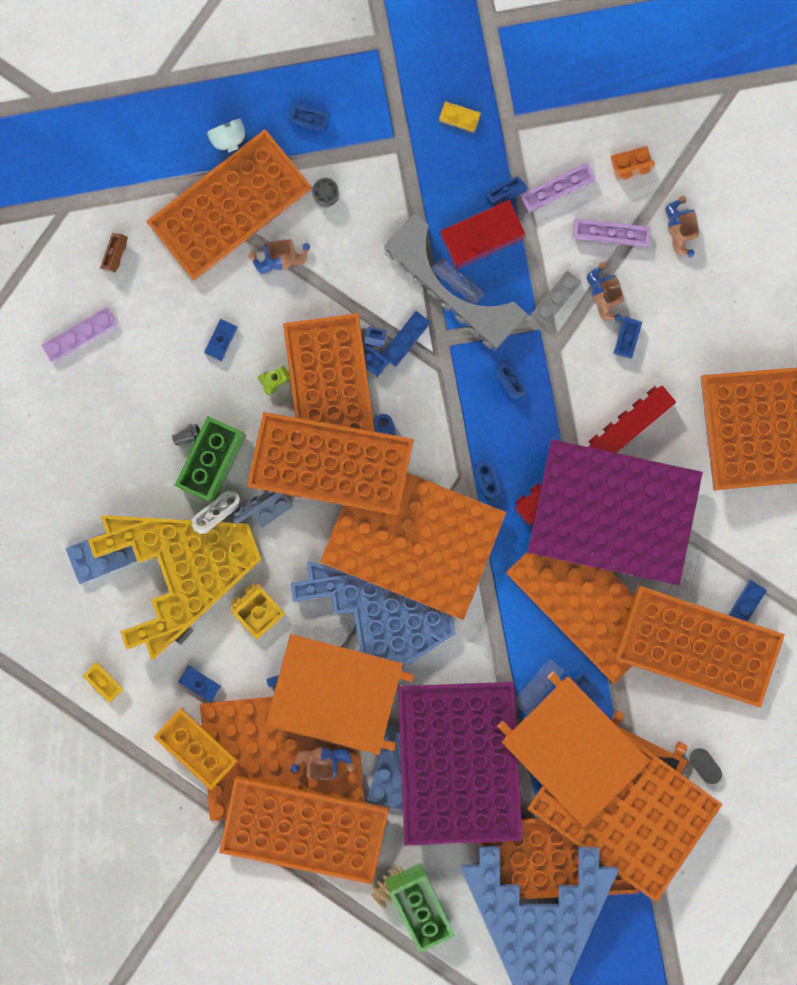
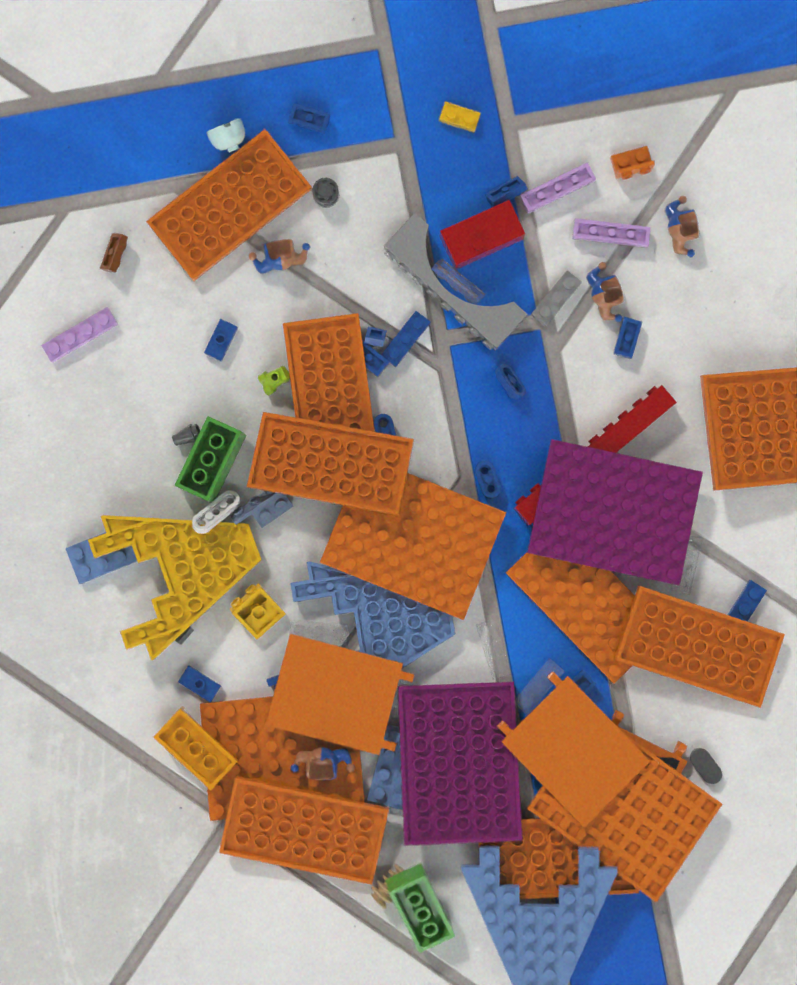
yellow plate [82,662,124,703] -> none

